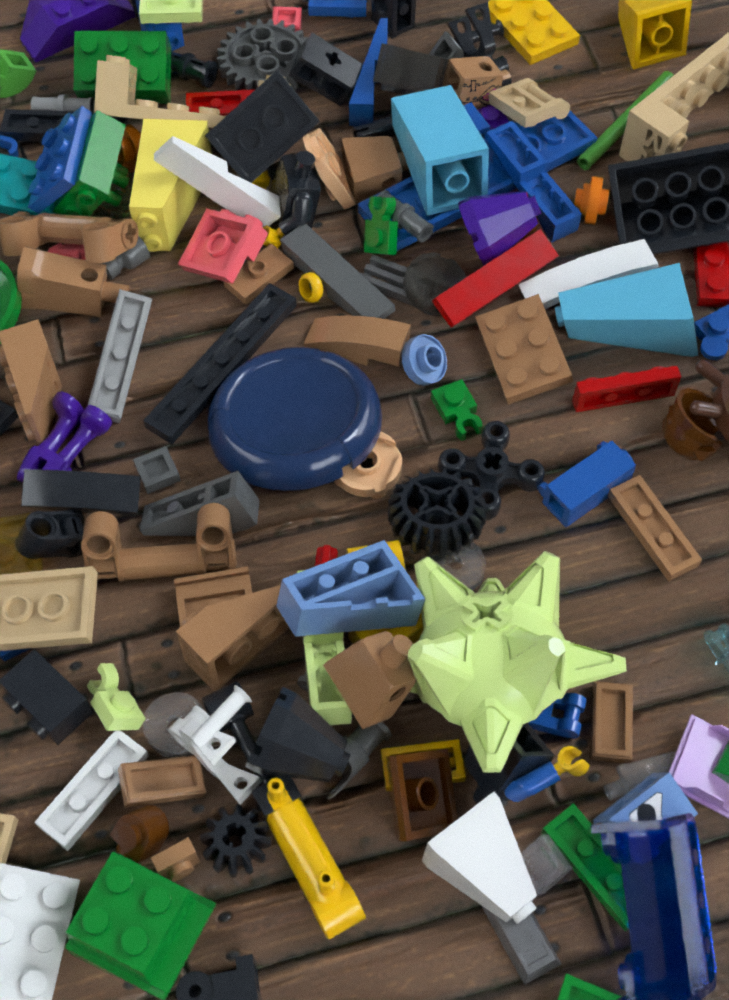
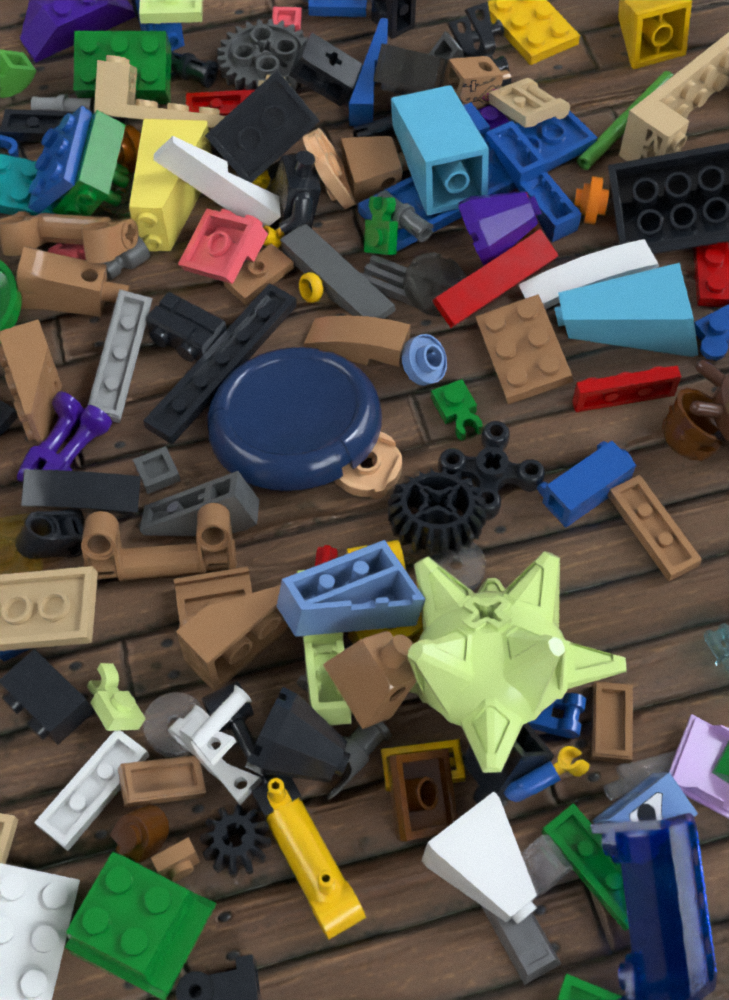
none -> black brick [146,292,226,362]

